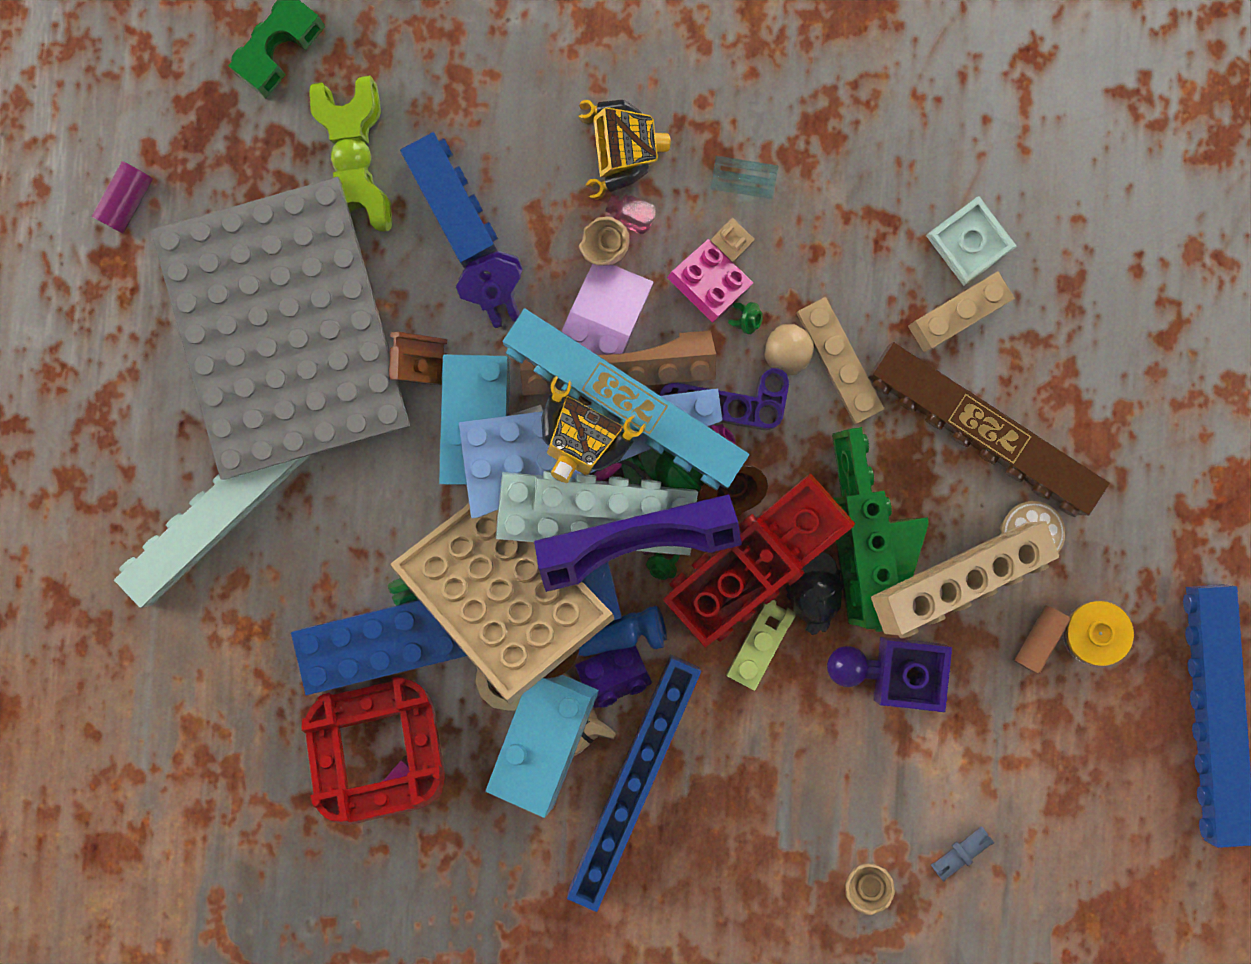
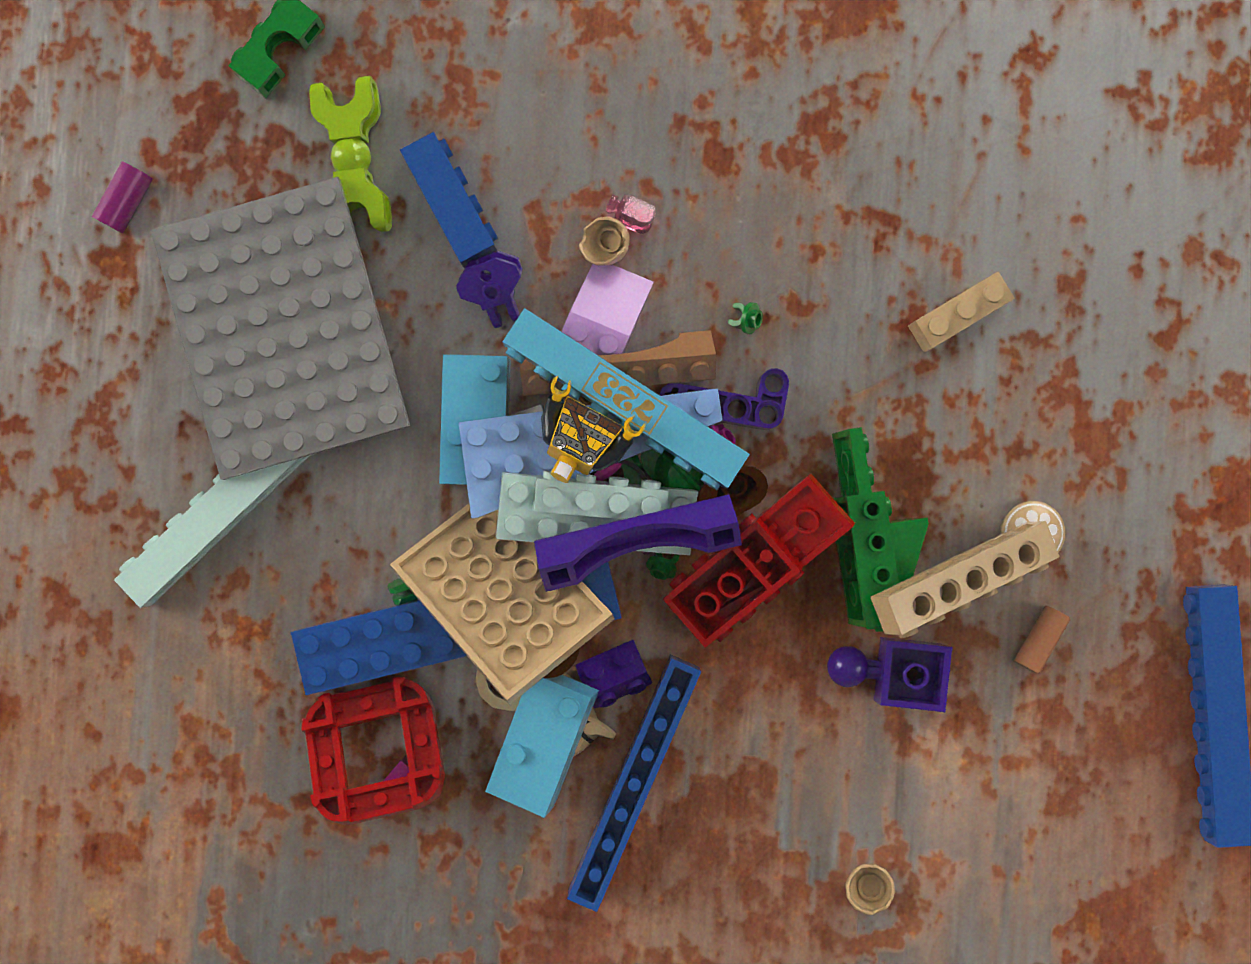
dark orange plate [389,332,447,385] -> none
torso [579,100,671,200] -> none
blue piece [579,606,667,656] -> none
dark pink plate [667,239,753,323] -> none
clear light blue tile [710,156,778,199] -> none
tan tile [710,217,755,263] -> none
yellowish green plate [726,600,796,691] -> none
tan hair [764,324,814,376] -> none
black hair [786,552,844,635] -> none
tan plate [796,297,884,425] -> none
reddish brown brick [868,342,1110,517] -> none
light aqua plate [926,196,1017,286] -> none
sand blue pin [931,826,994,882] -> none
yellow piece [1062,601,1134,666] -> none

